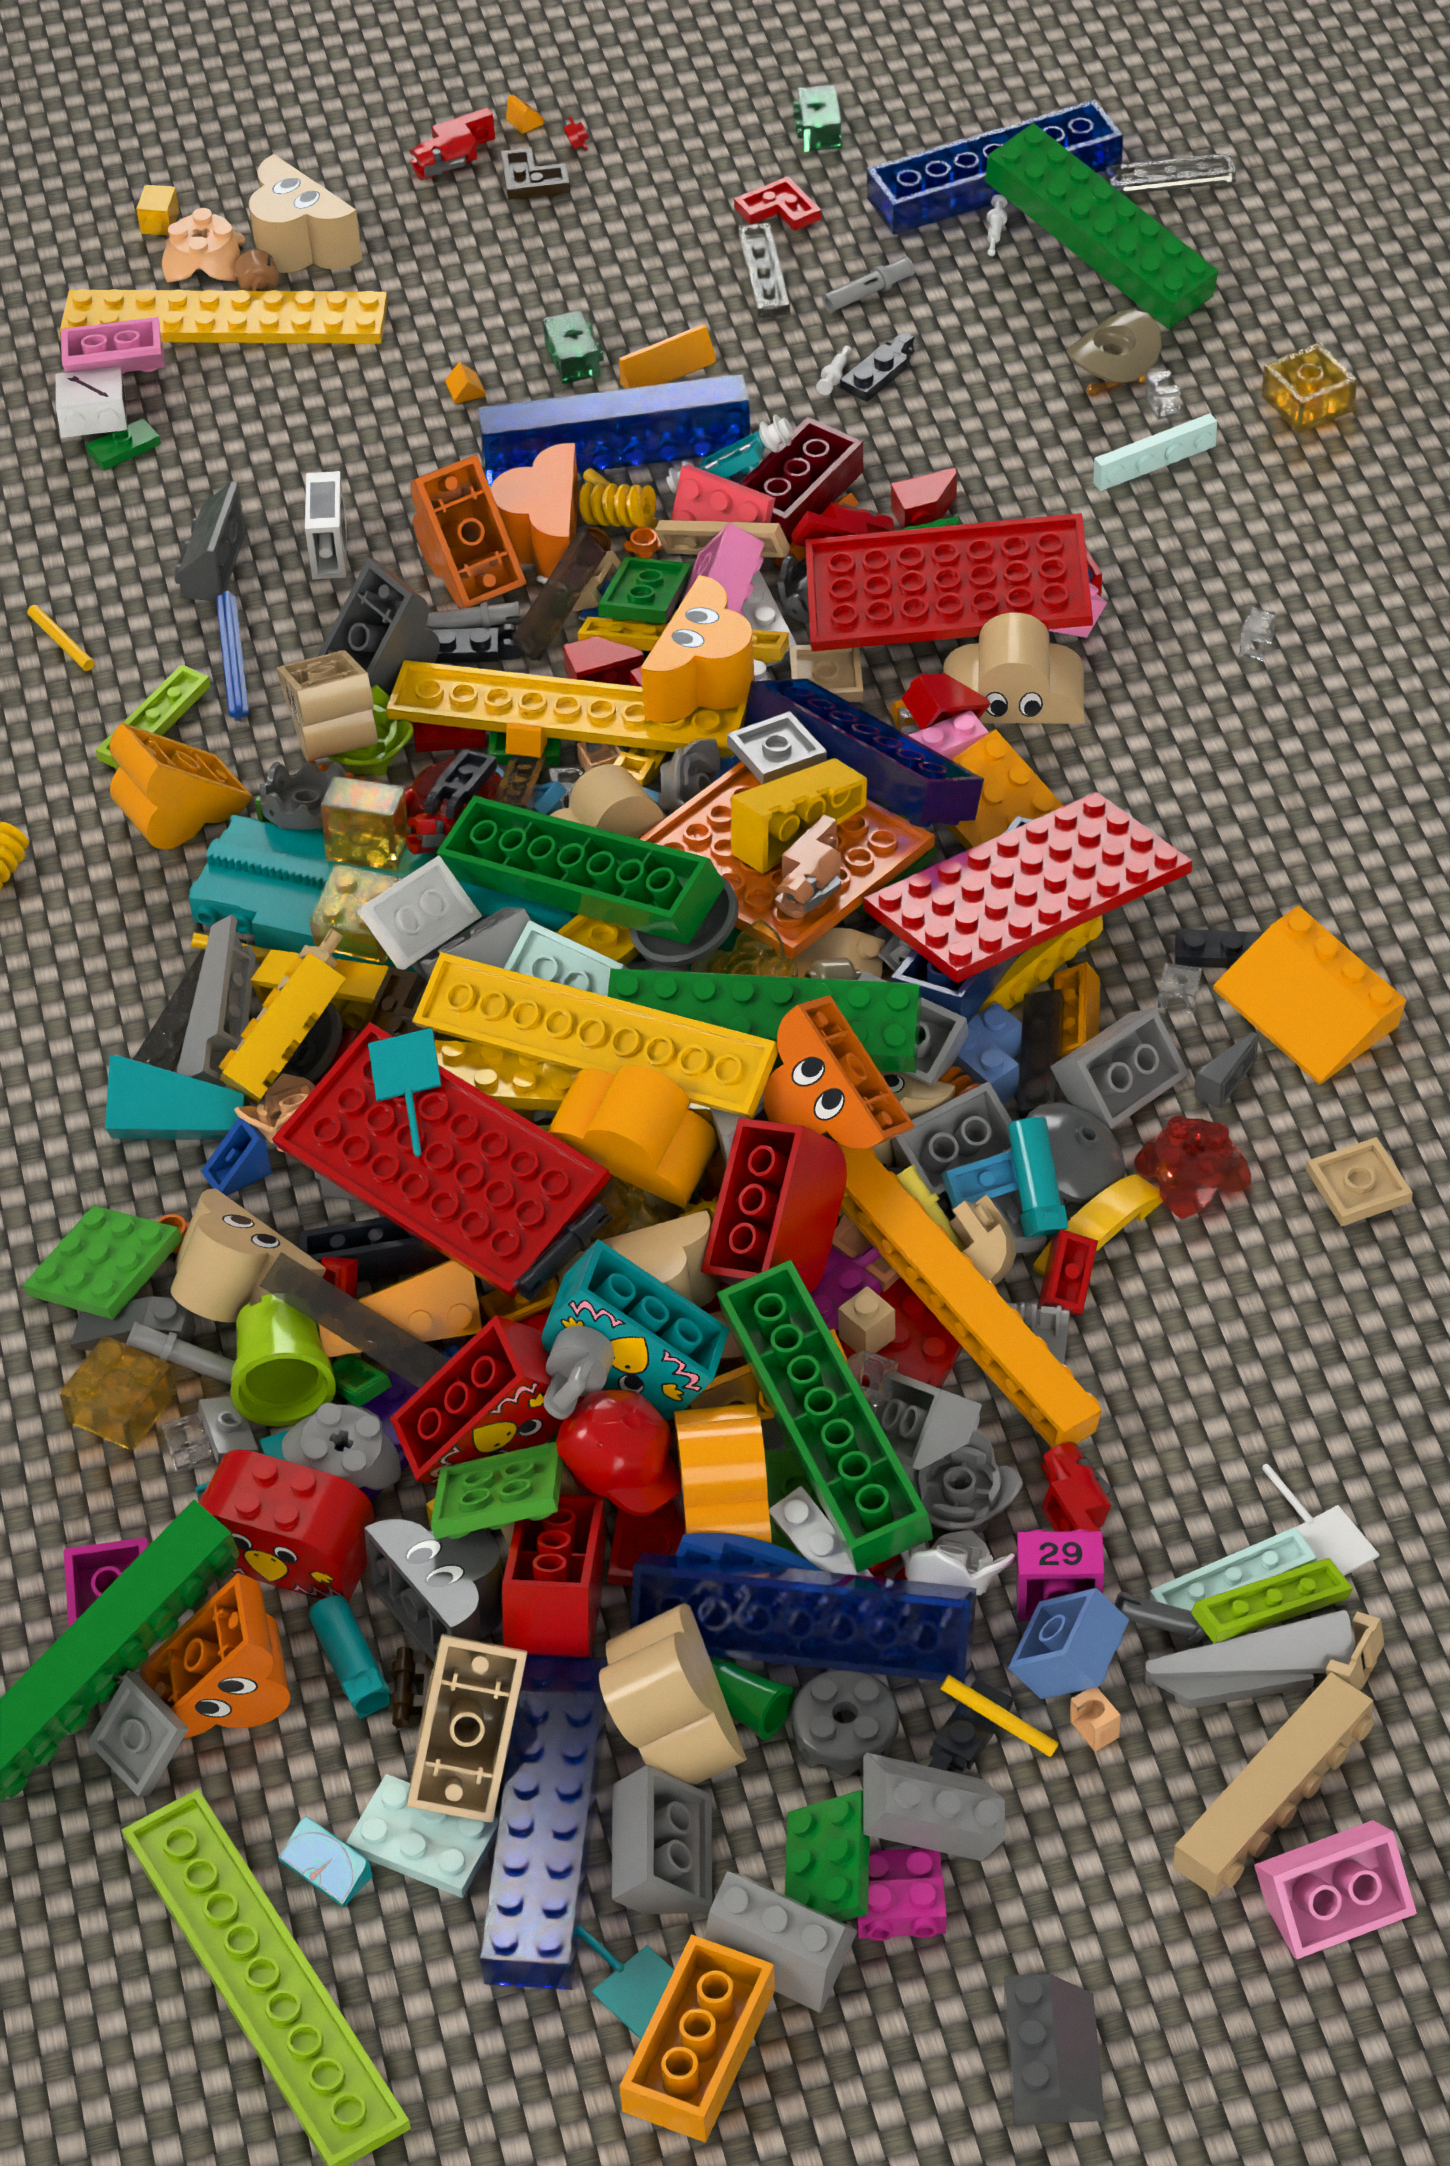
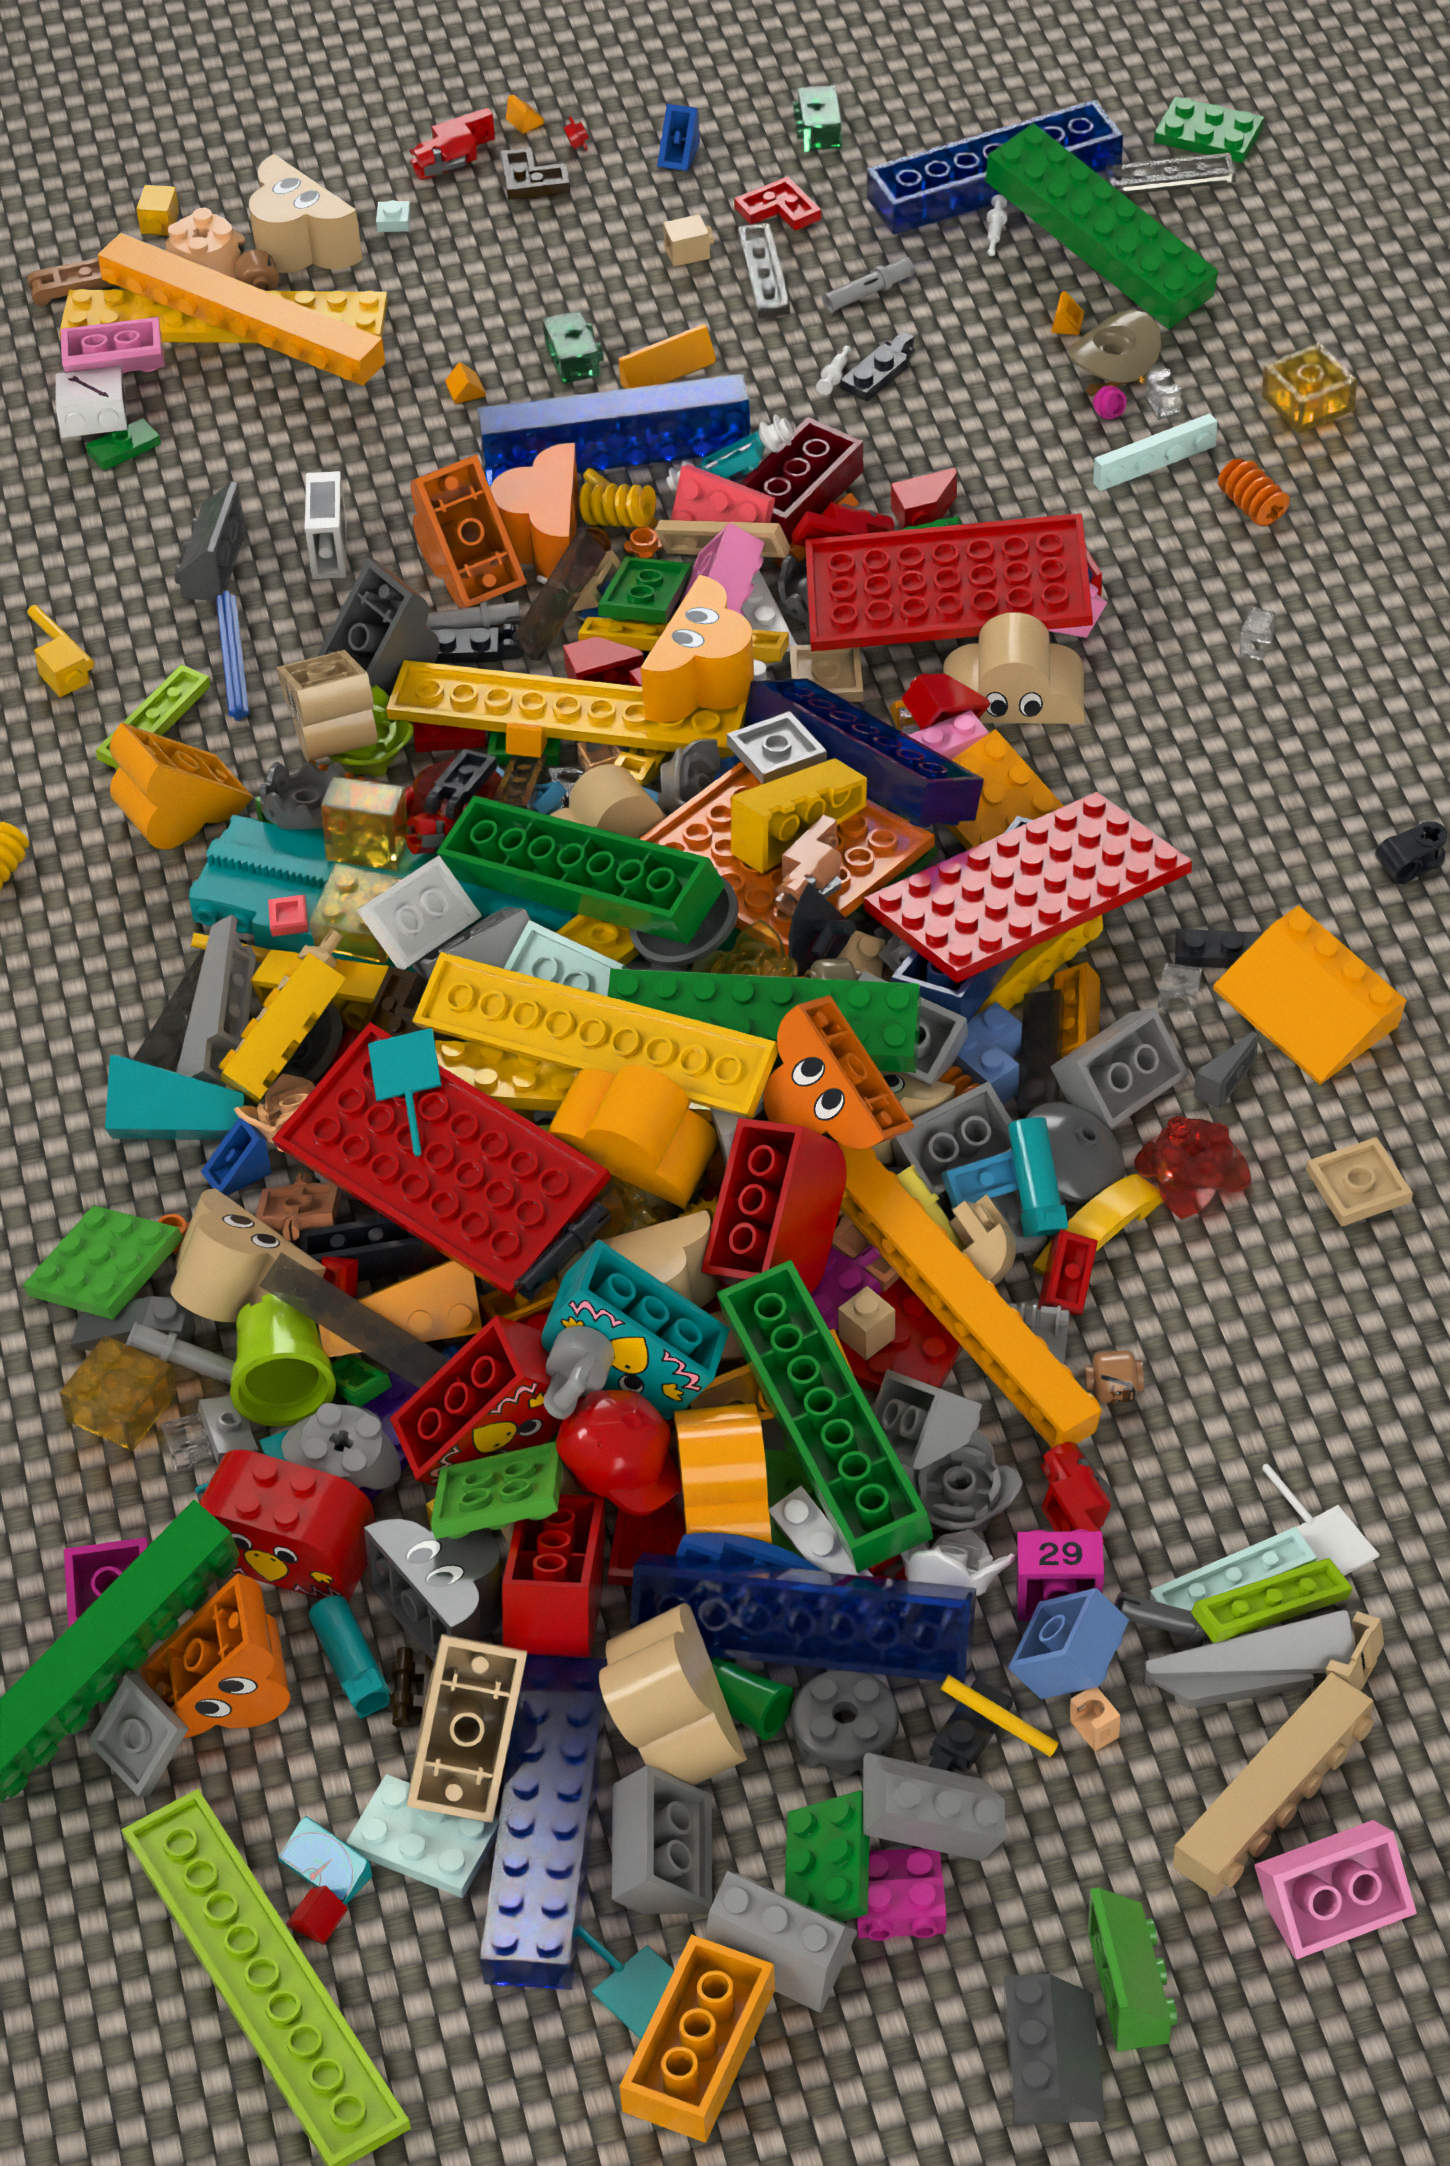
clear piece [848,1350,898,1407] -> none
none -> medium nougat plate [27,258,114,306]
none -> yellow brick [34,635,90,698]
none -> light orange brick [97,233,385,386]
none -> nougat plate [255,1172,341,1241]
none -> coral tile [268,895,309,937]
none -> red slope [286,1885,348,1945]
none -> light aqua plate [376,200,411,232]
none -> blue slope [657,104,700,171]
none -> tan brick [663,214,714,267]
none -> black shield [788,883,856,977]
none -> light orange slope [1051,291,1085,335]
none -> medium nougat head [1084,1350,1144,1404]
none -> bright green slope [1088,1888,1177,2052]
none -> dark pink plate [1093,386,1127,420]
none -> plate [1154,96,1264,163]
none -> orange piece [1218,458,1290,526]
none -> black piece [1375,821,1448,884]

